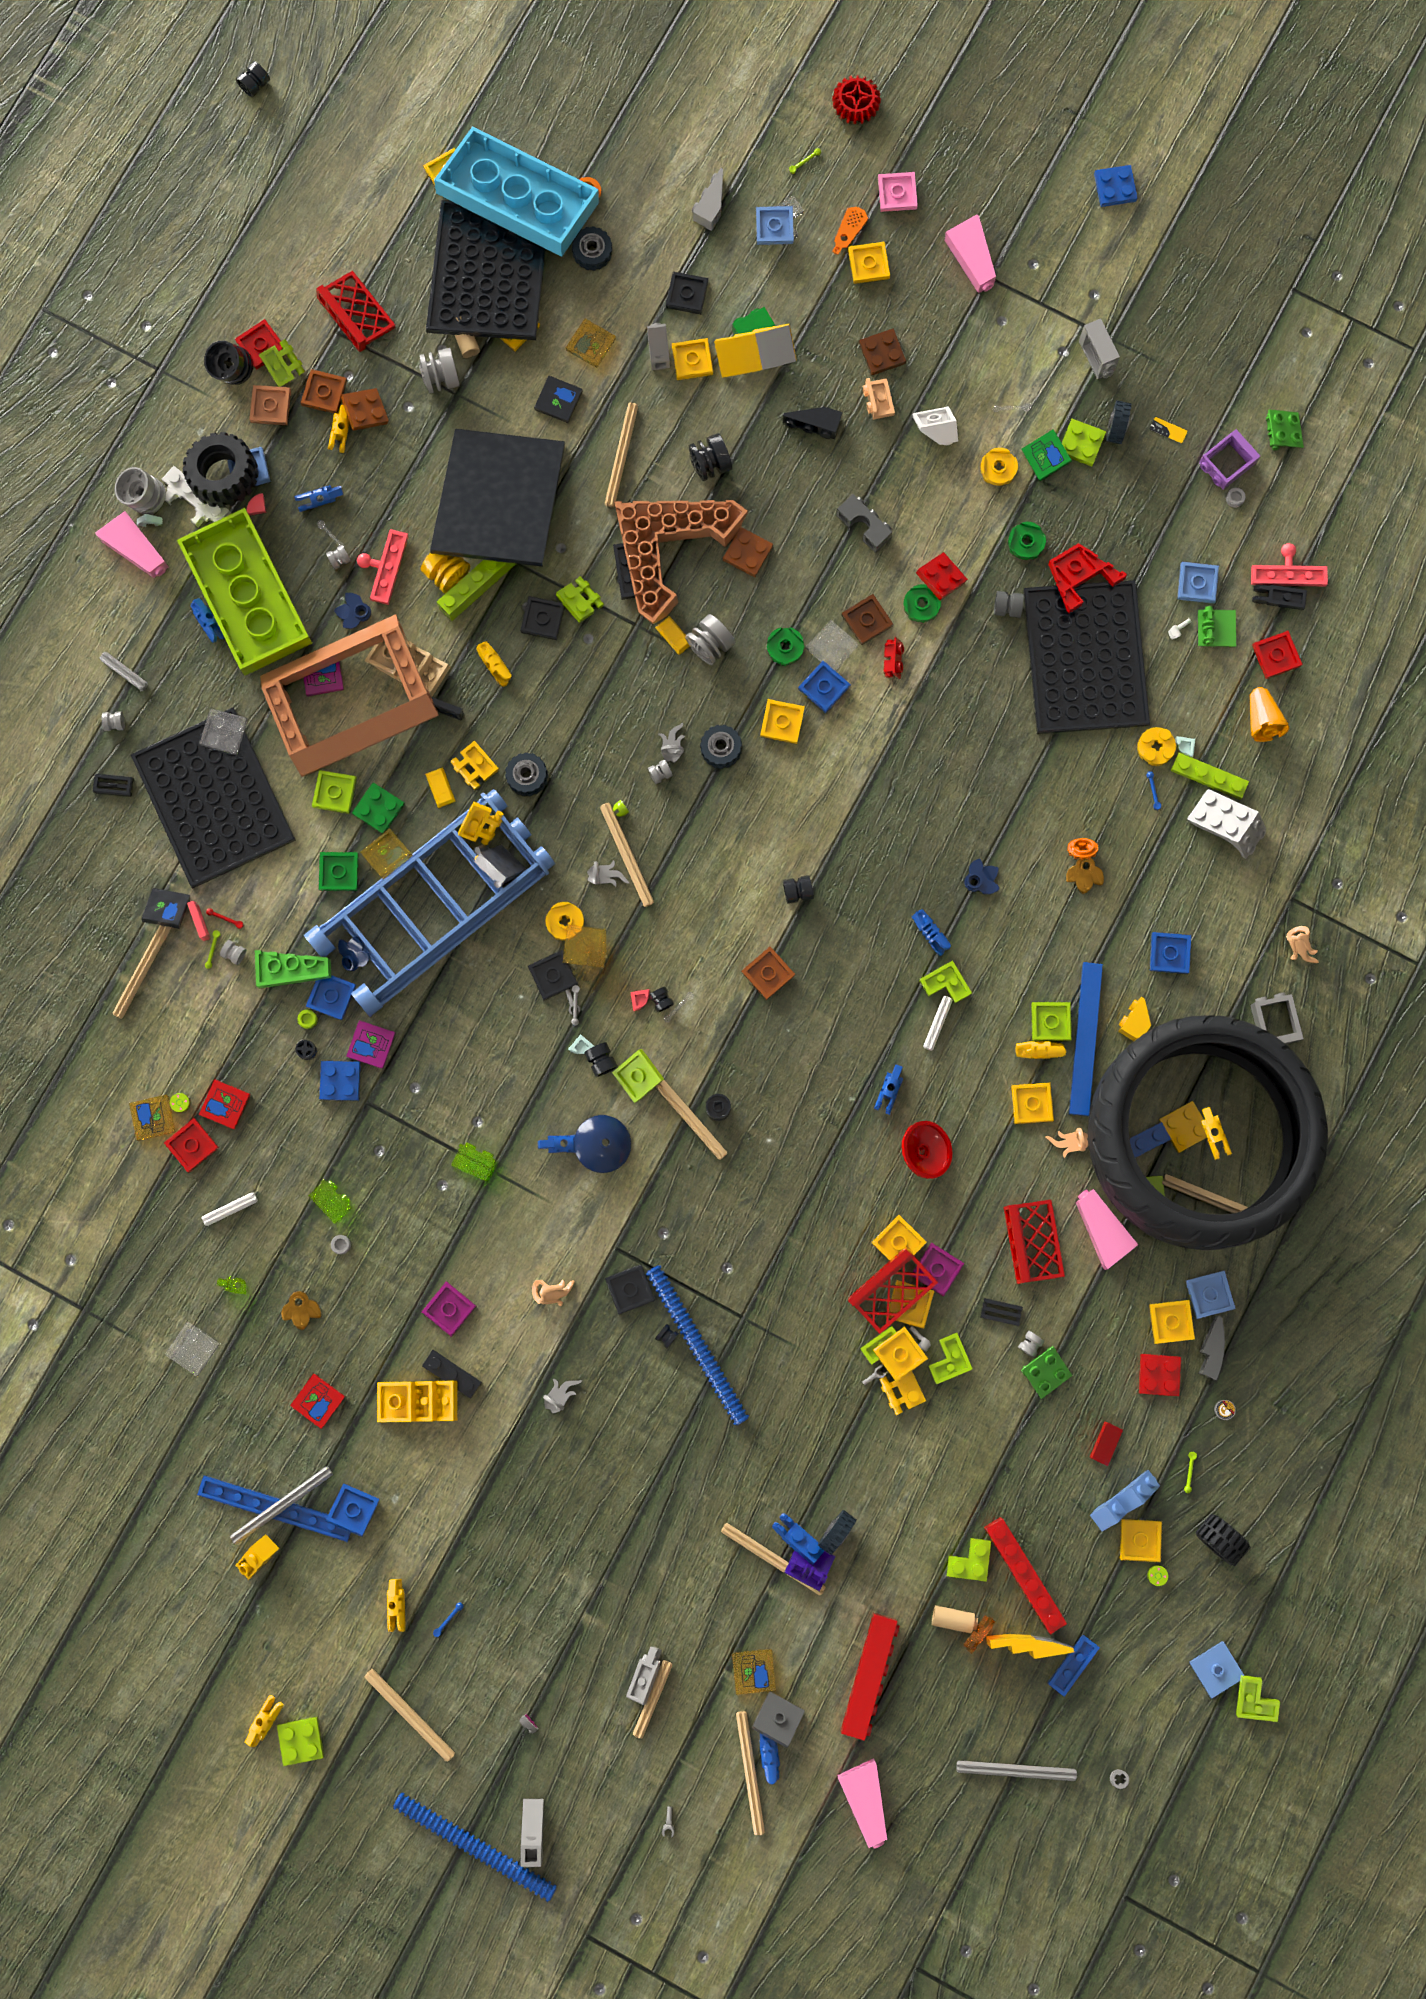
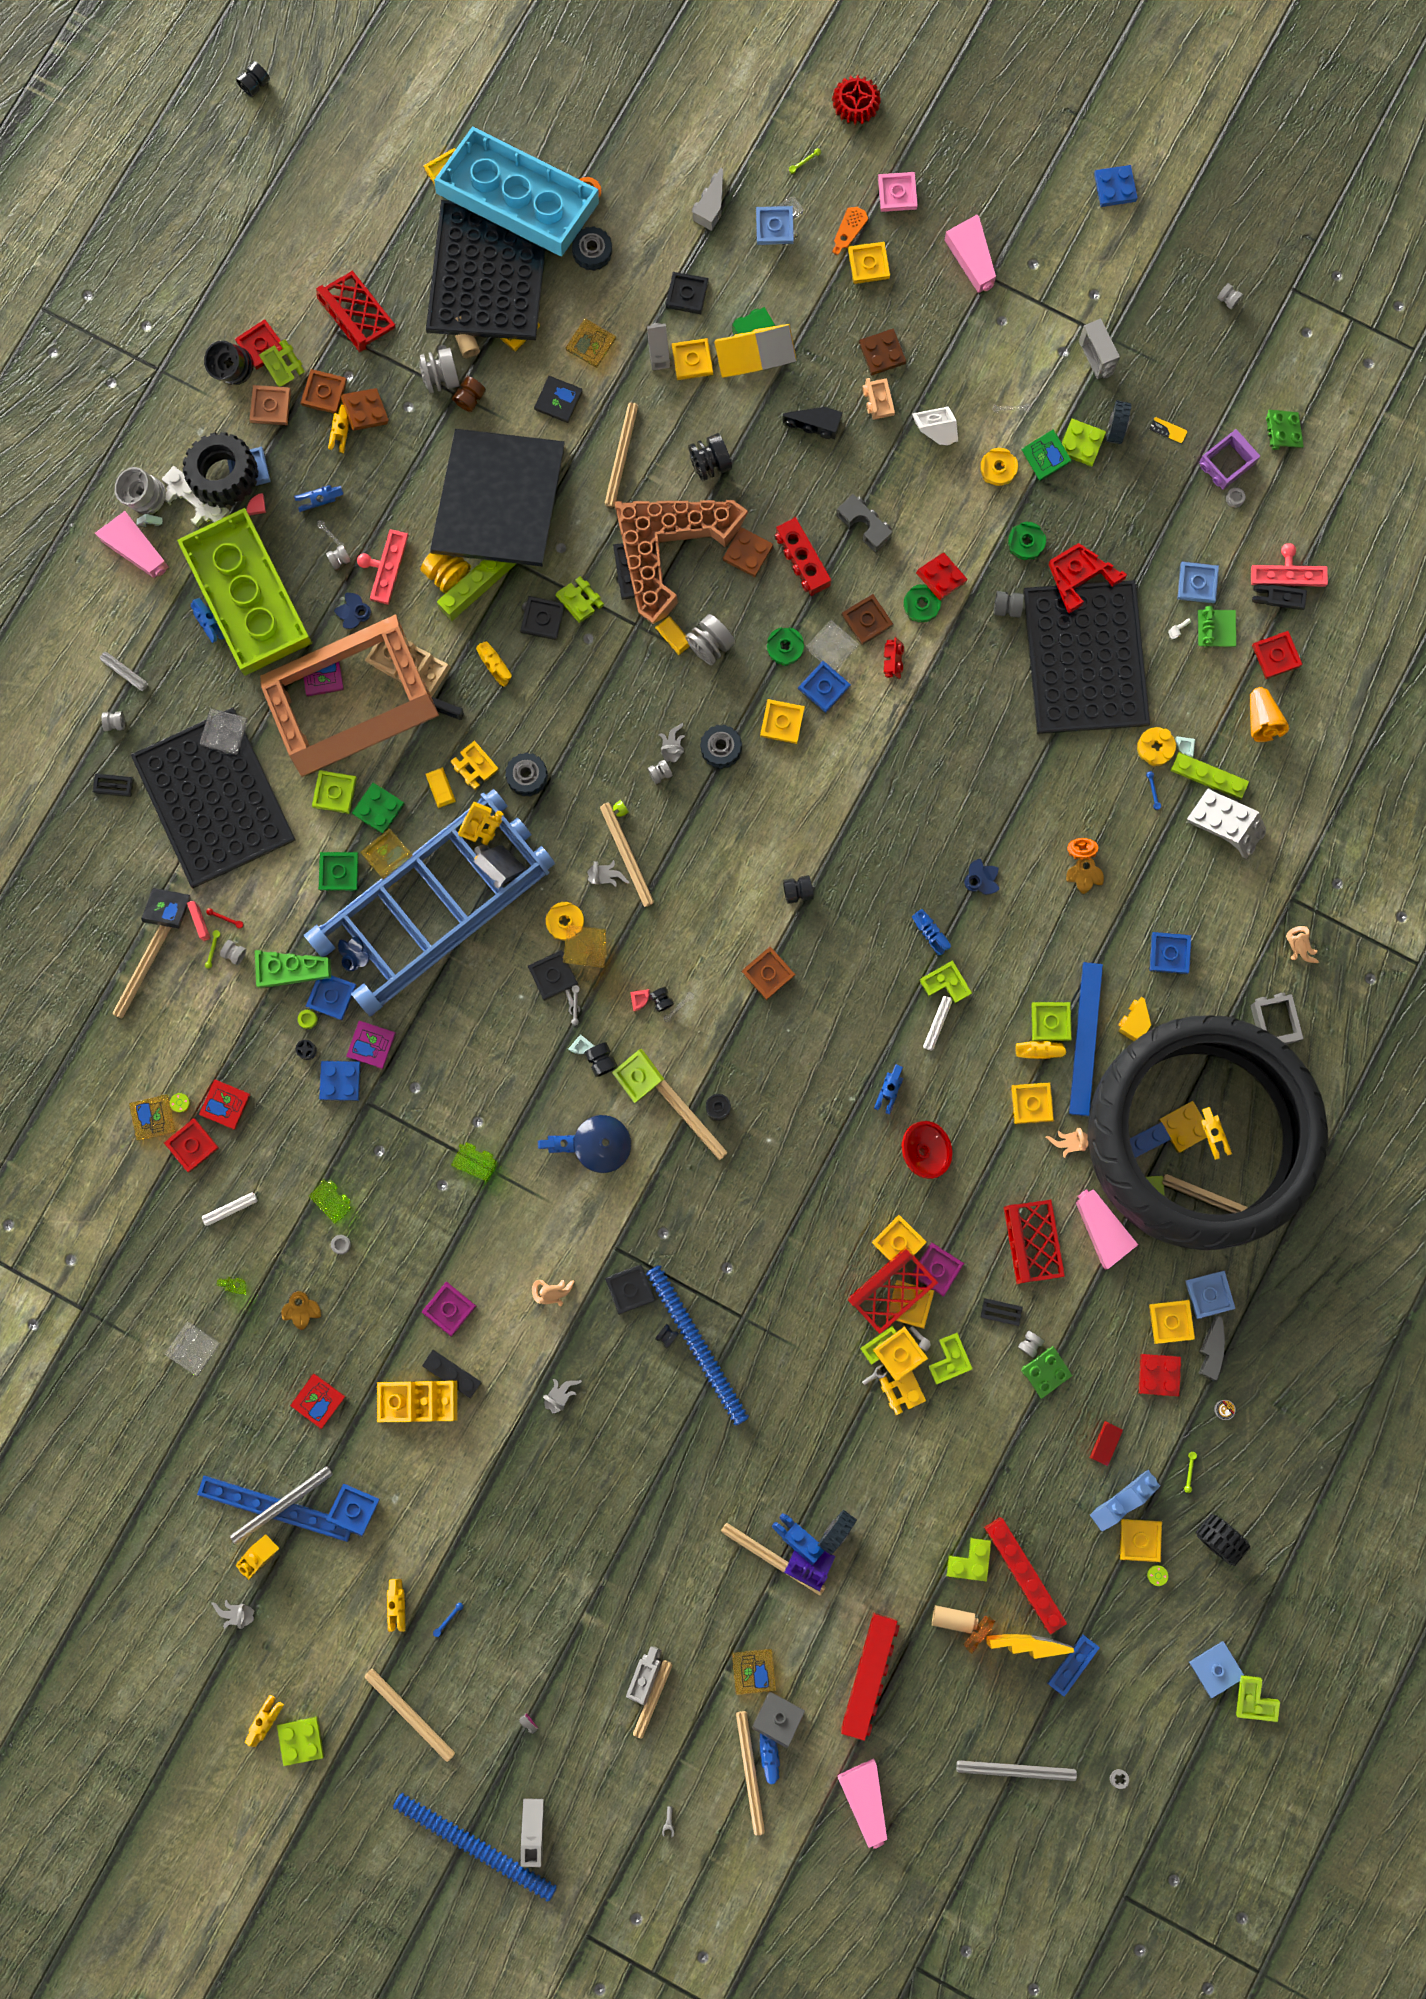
none -> light grey piece [211,1600,255,1629]
none -> reddish brown wheel [452,376,486,412]
none -> red brick [774,517,831,596]
none -> light grey wheel [1217,283,1243,310]

